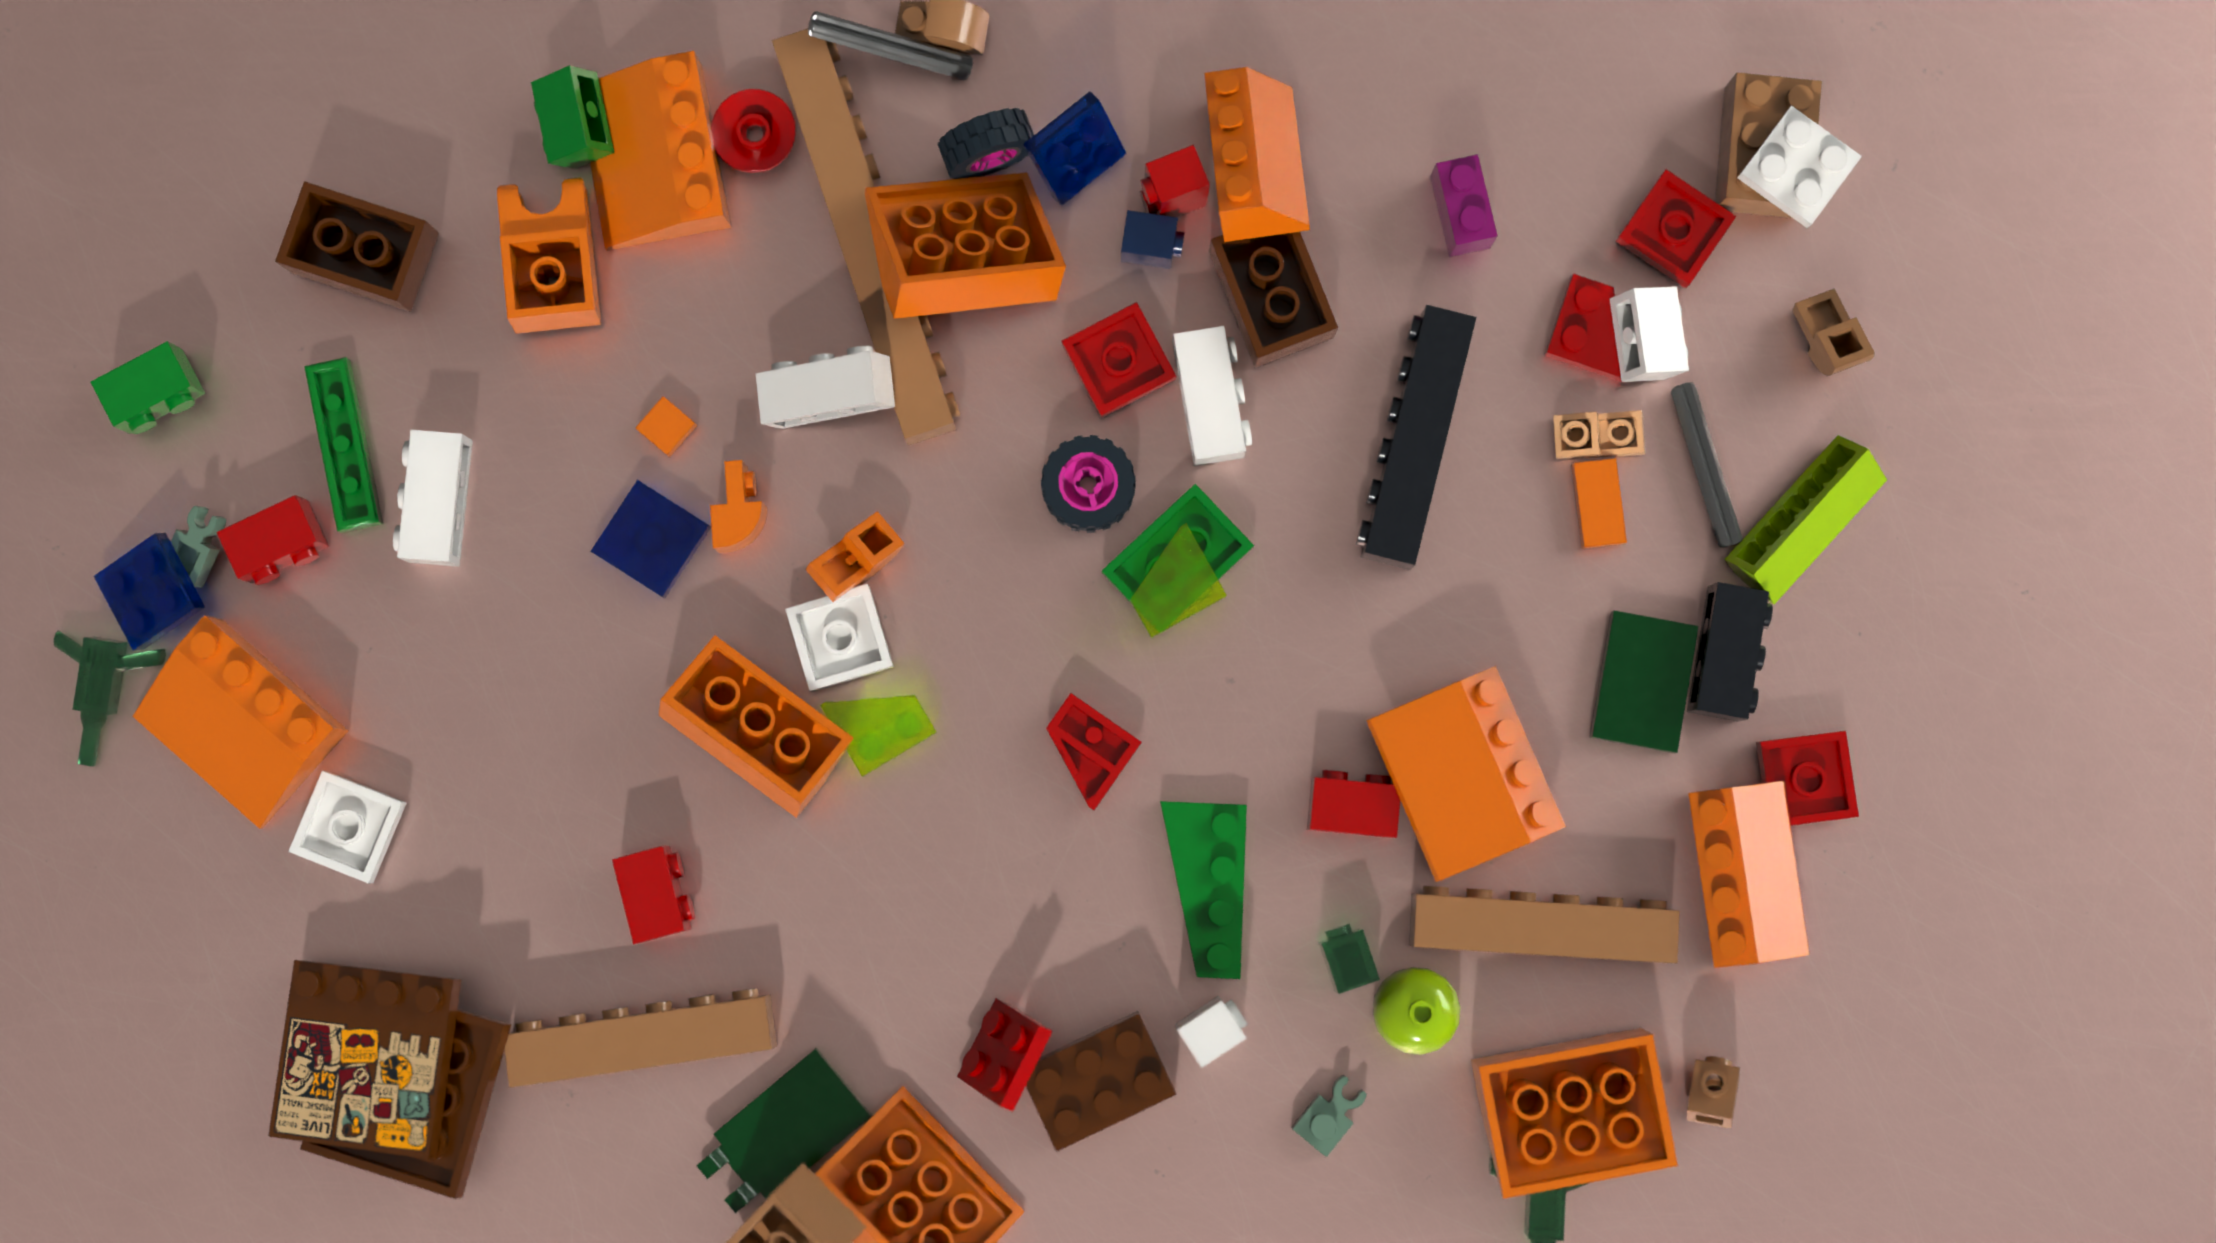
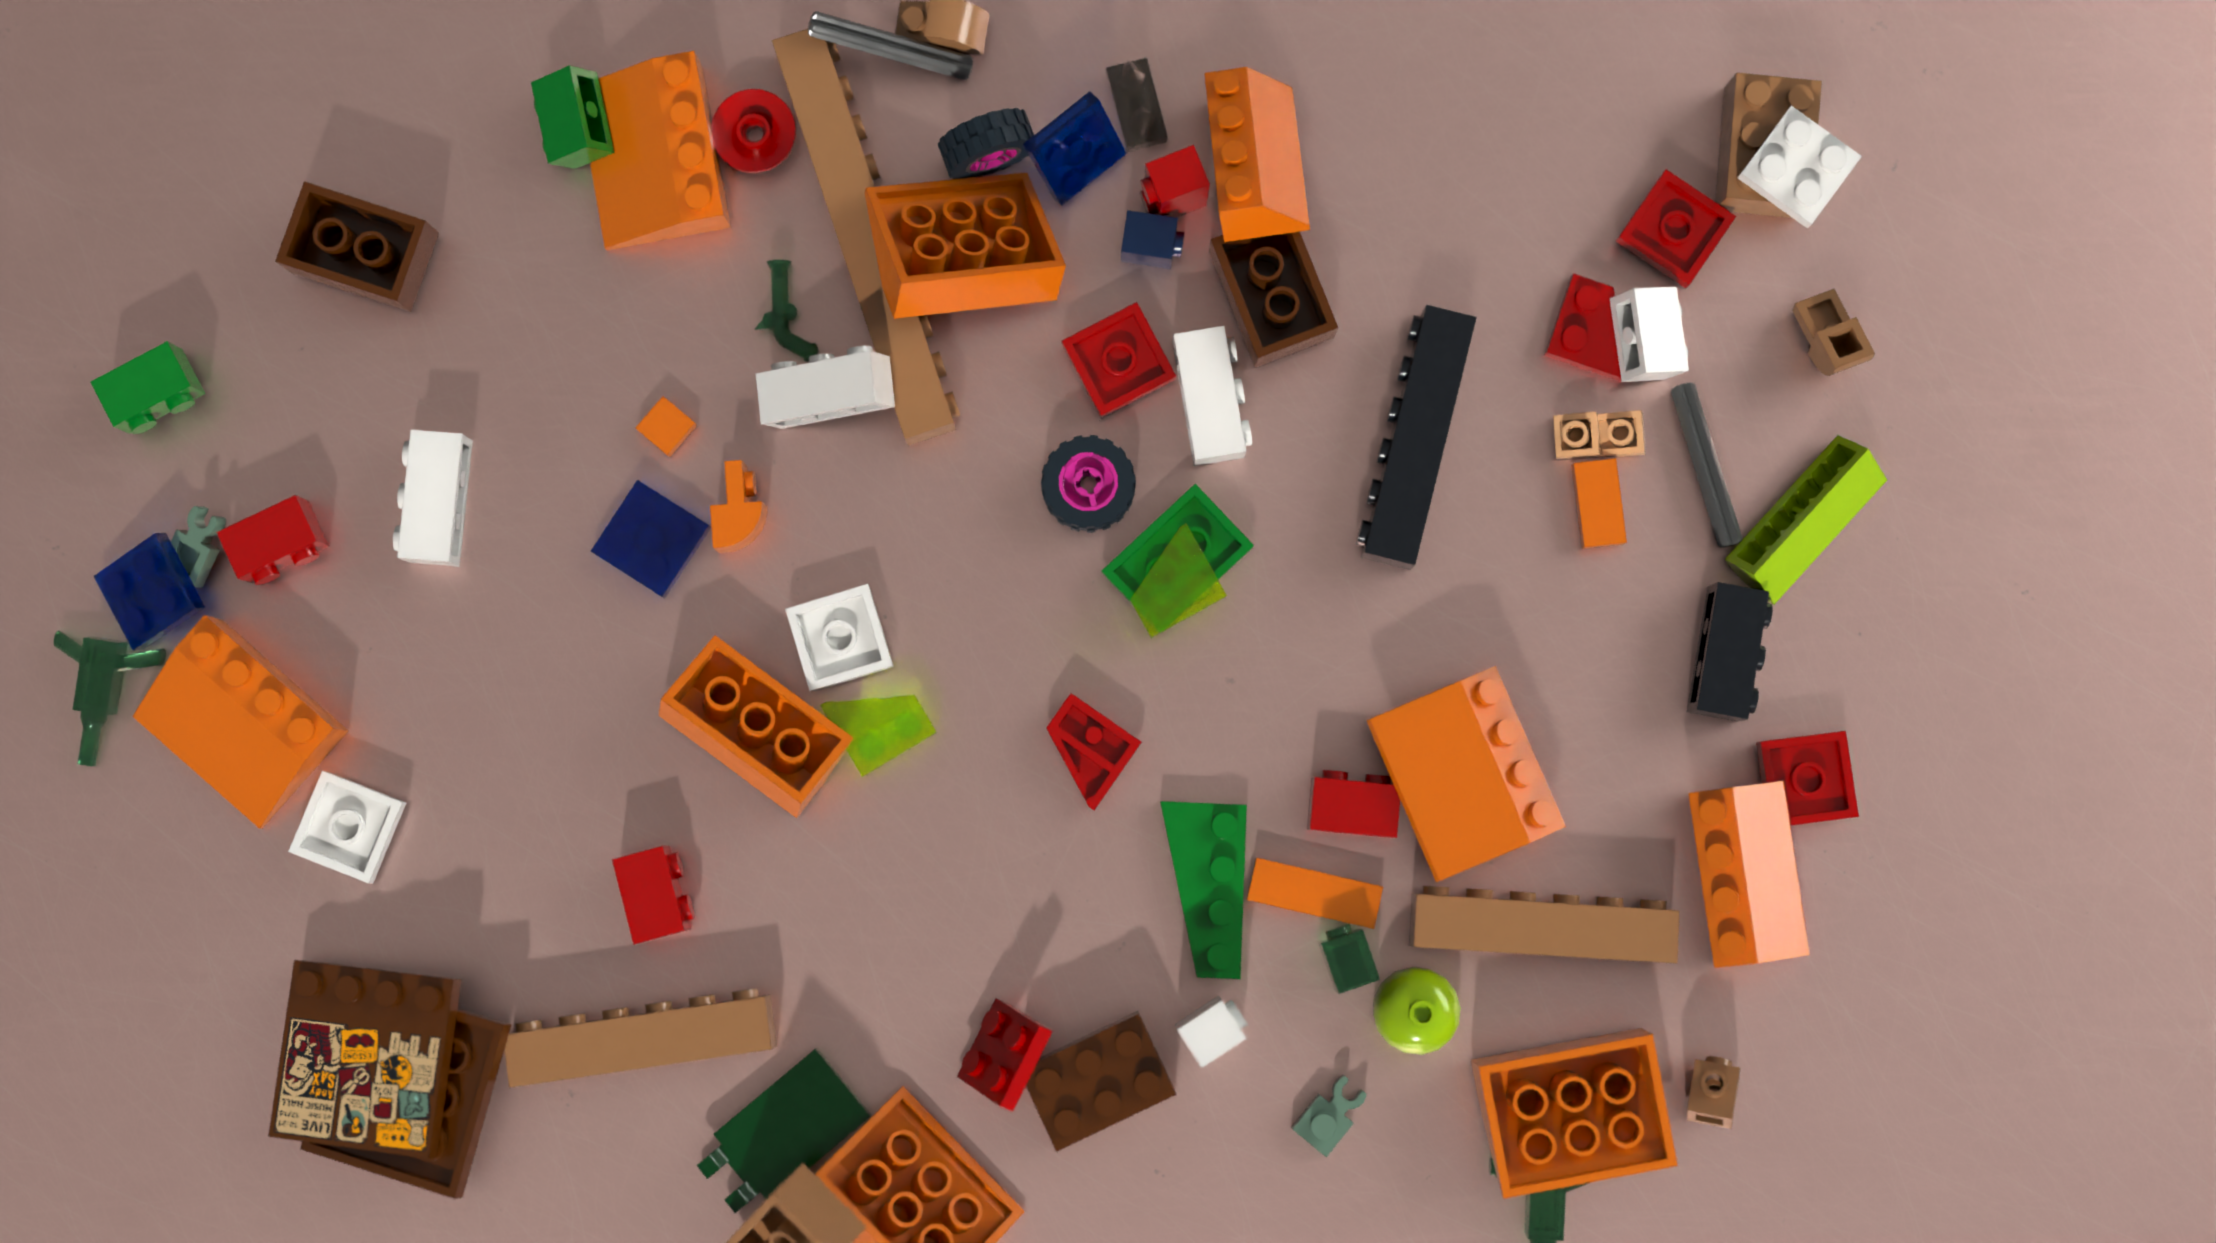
green tile [304,357,383,533] -> none
orange brick [497,177,601,334] -> none
orange brick [805,511,905,602] -> none
magenta brick [1430,154,1498,257] -> none
dark green tile [1589,610,1699,754] -> none
none -> clear green piece [754,260,818,362]
none -> clear smoke tile [1106,57,1168,152]
none -> orange tile [1246,858,1383,929]

